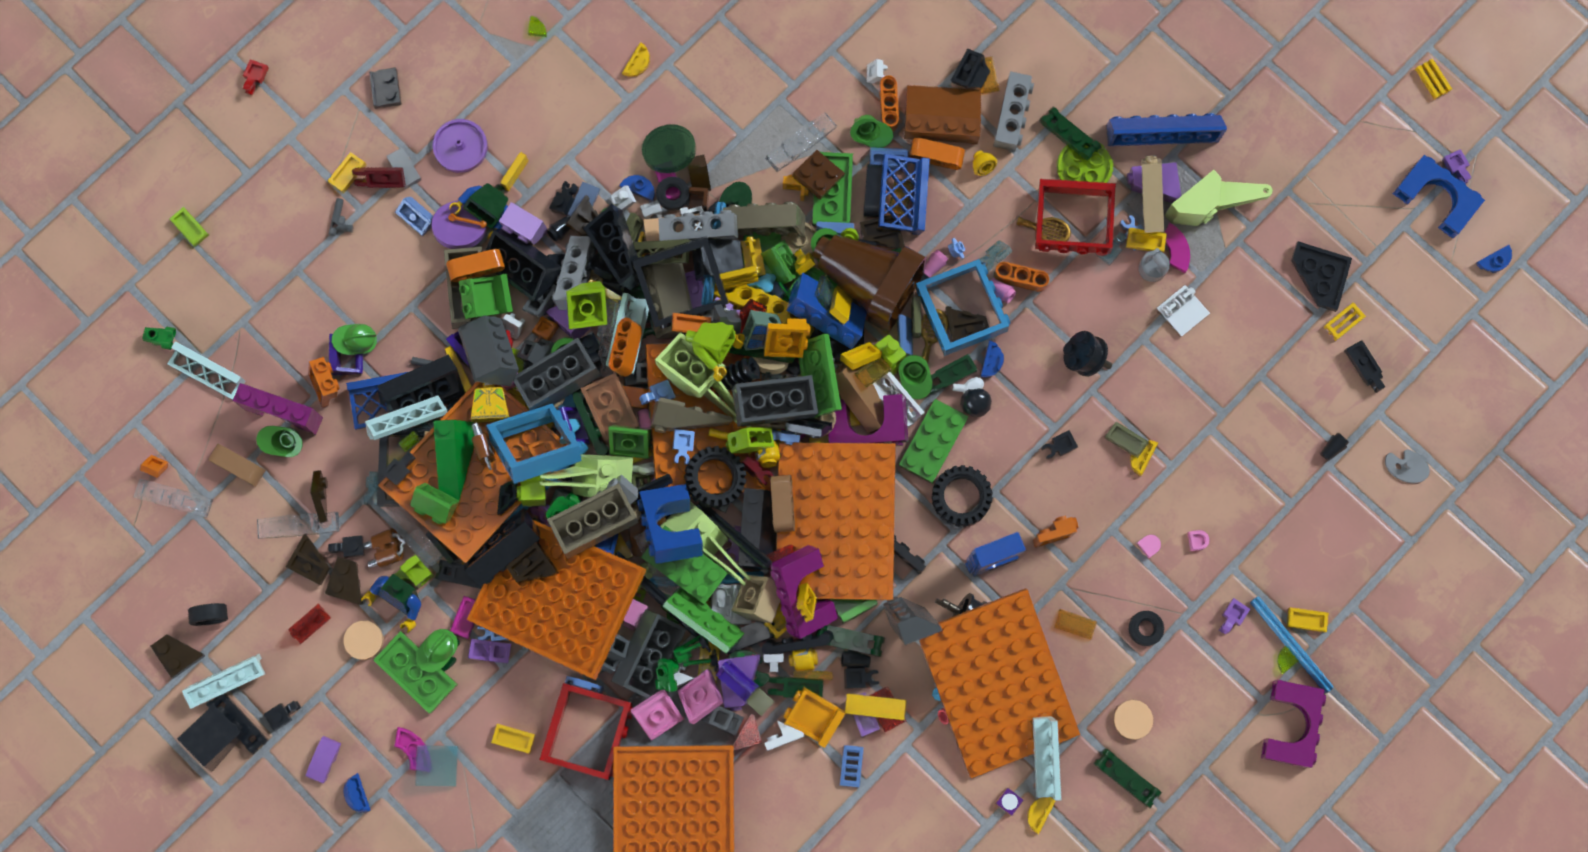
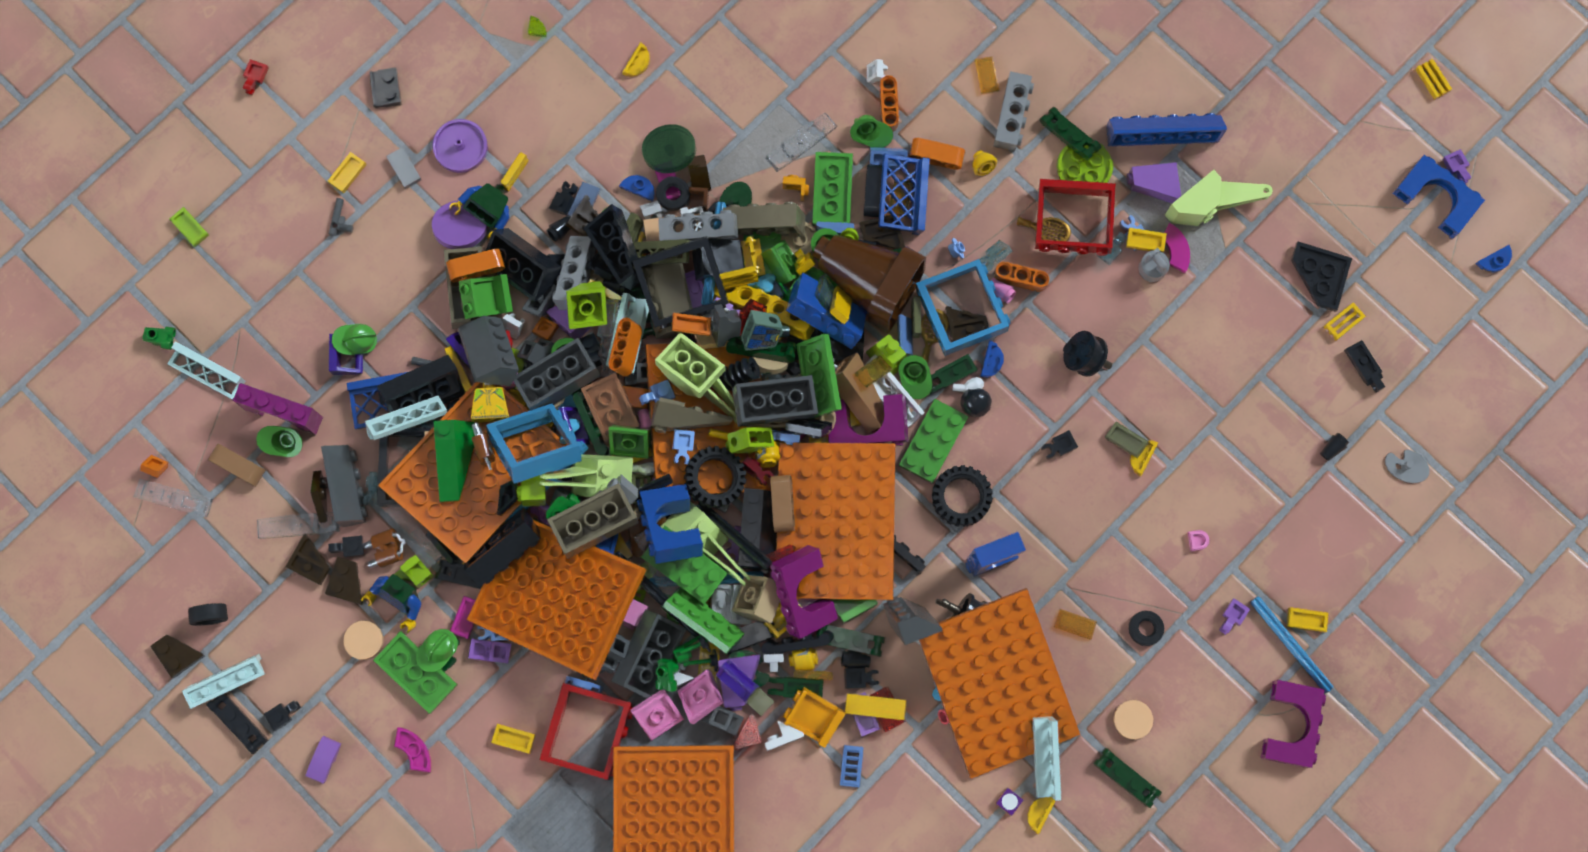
black slope [177,704,244,771] -> none
clear red hinge [288,603,331,644] -> none
orange plate [308,357,340,408] -> none
blue plate [343,773,371,813] -> none
dark red hinge [352,167,406,188] -> none
black plate [382,451,416,486] -> none
medium blue slope [395,197,433,236] -> none
clear neon green tile [398,431,420,452] -> none
bright green slope [410,483,460,524] -> none
clear light blue tile [415,745,458,786] -> none
orange hinge [448,213,487,228] -> none
lavender slope [499,202,547,245] -> none
dark brown wing [506,542,559,583] -> none
white tile [610,186,636,211] -> none
lime torso [685,322,745,381] -> none
light orange plate [764,318,810,358] -> none
reddish brown plate [792,150,845,200] -> none
yellow tile [797,583,817,622] -> none
yellow tile [840,342,882,370] -> none
dark orange slope [904,85,981,144] -> none
bright pink cone [924,250,948,278] -> none
black slope [951,48,990,88] -> none
orange plate [1033,515,1079,548] -> none
bright pink tile [1137,535,1161,559] -> none
tan window [1141,155,1164,233] -> none
white hinge [1157,285,1210,337] -> none
clear neon green tile [1277,646,1298,674] -> none
none -> dark grey slope [321,445,368,528]

